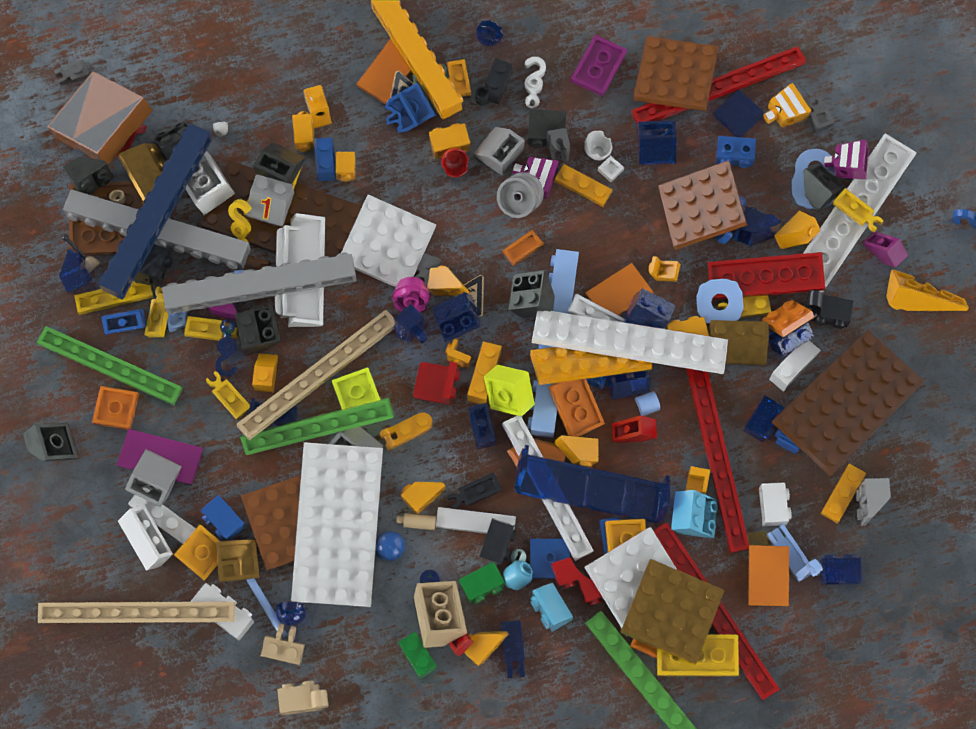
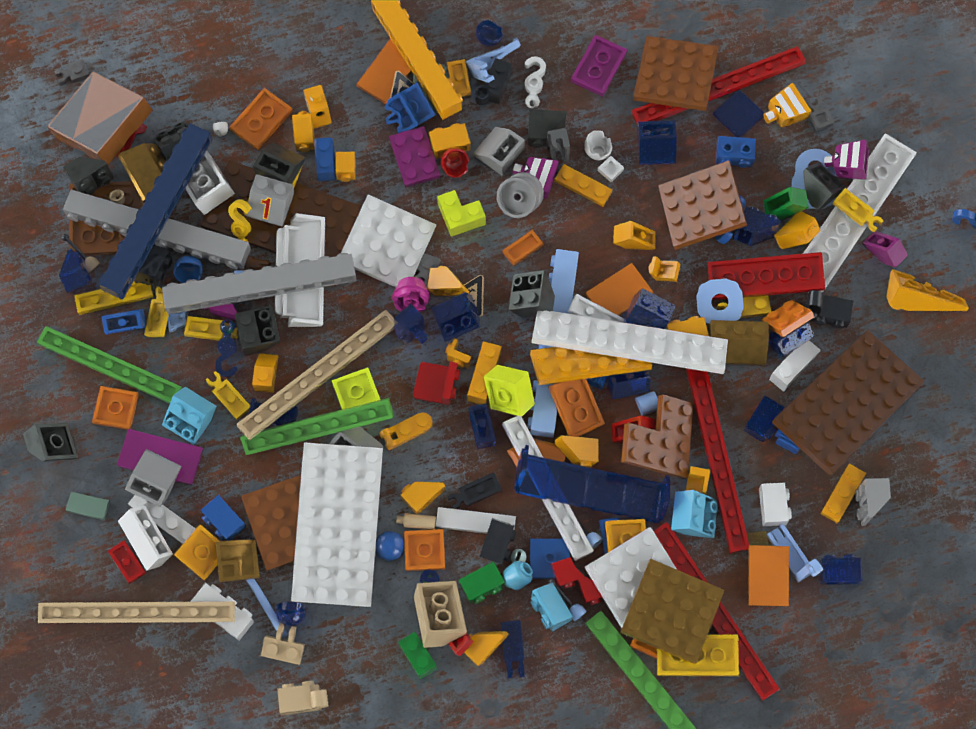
none -> sand green tile [66,492,110,520]
none -> red plate [108,540,146,584]
none -> medium azure slope [162,387,217,445]
none -> blue hair [173,256,203,283]
none -> orange tile [229,88,293,151]
none -> magenta plate [389,126,441,188]
none -> orange plate [404,529,445,572]
none -> neon yellow brick [437,190,486,237]
none -> light blue hinge [466,38,521,83]
none -> hinge [548,578,586,621]
none -> light blue hinge [577,520,603,549]
none -> light orange slope [613,221,656,250]
none -> dark orange plate [621,395,693,479]
none -> green piece [763,187,809,221]

